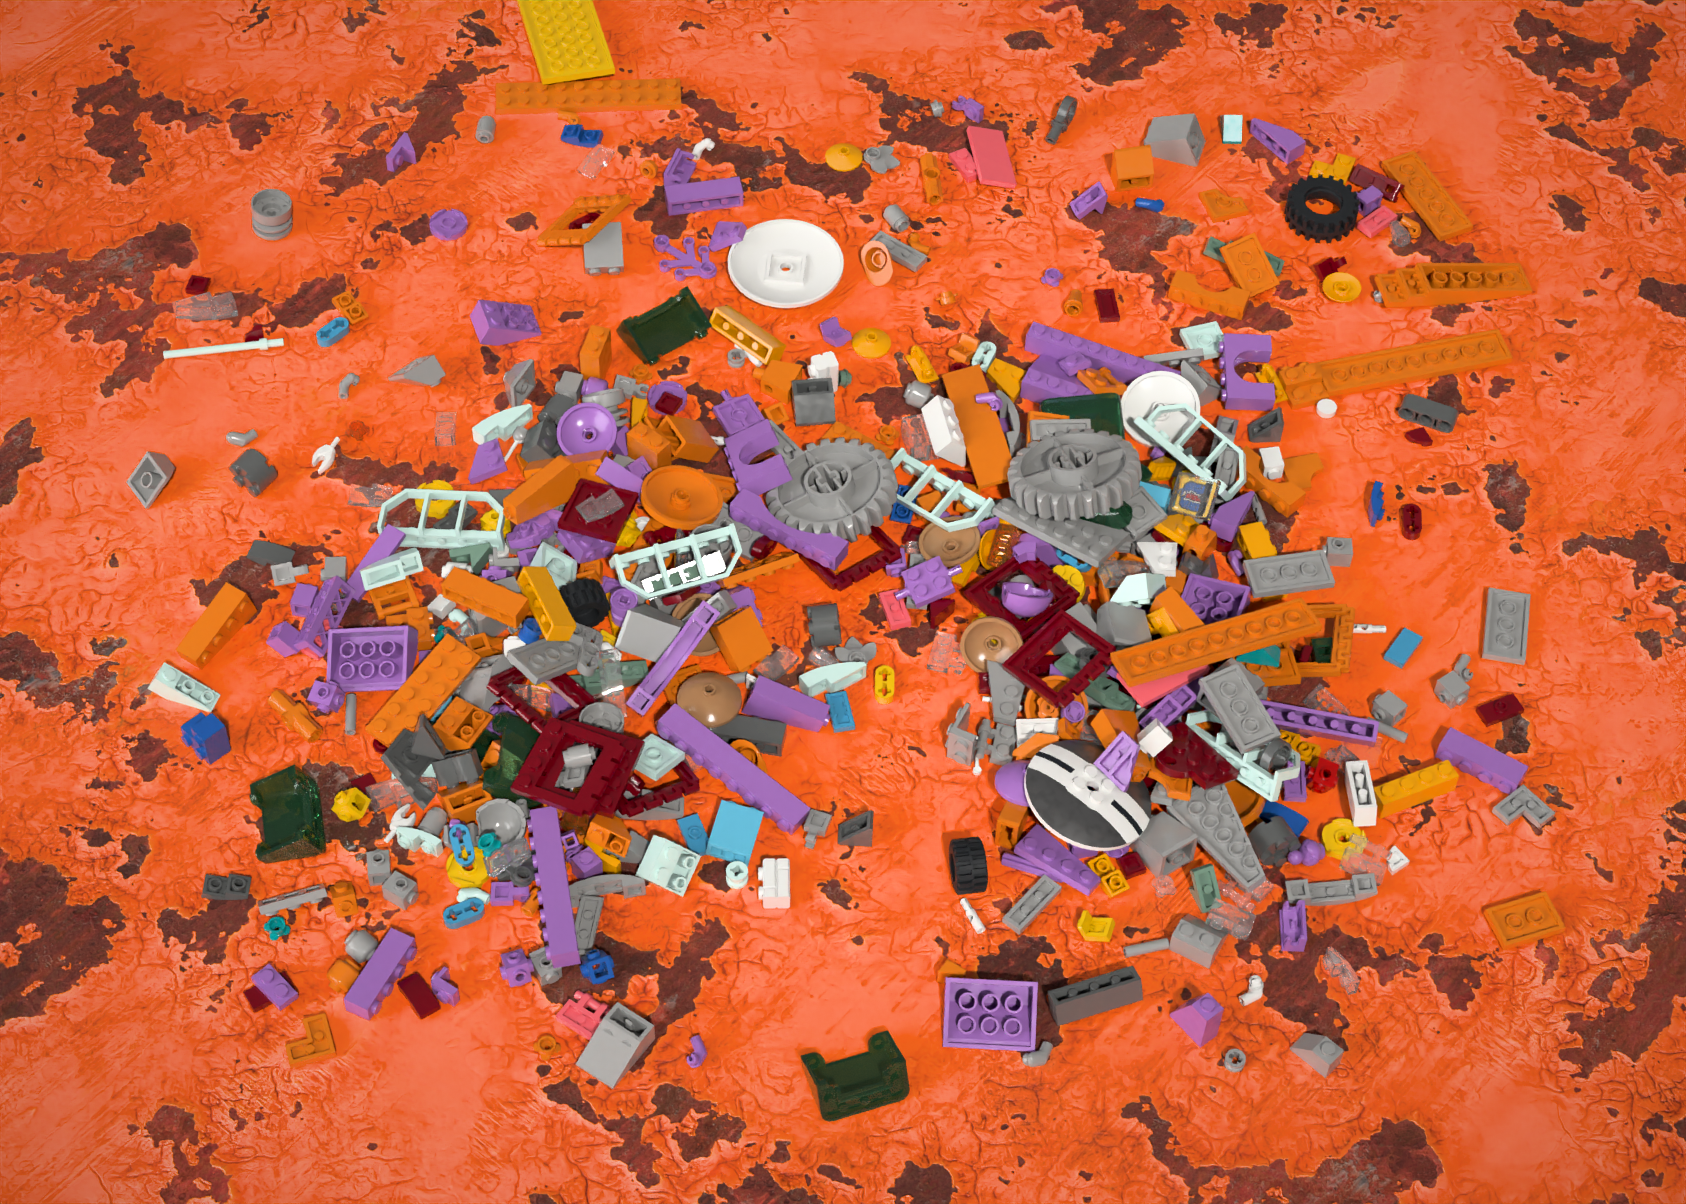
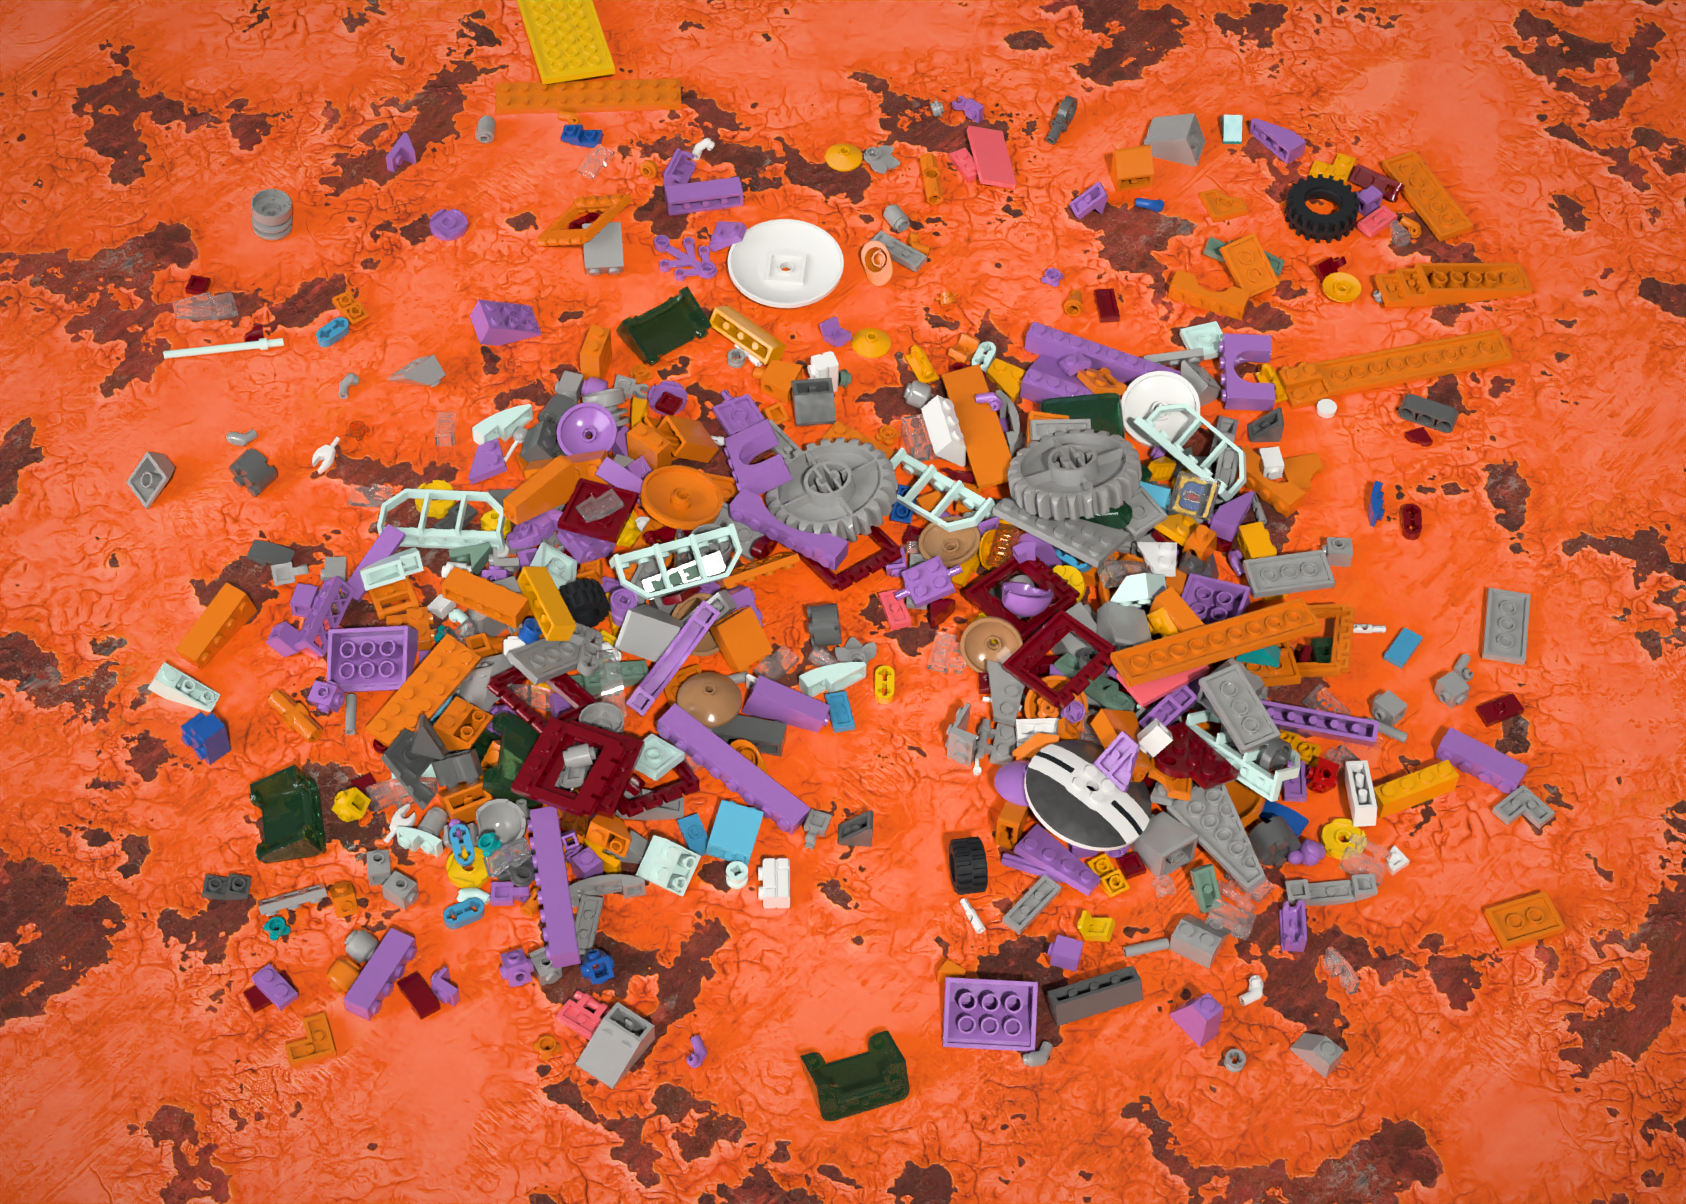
light grey slope [503,359,536,408] -> none
none -> medium lavender brick [1048,935,1084,972]

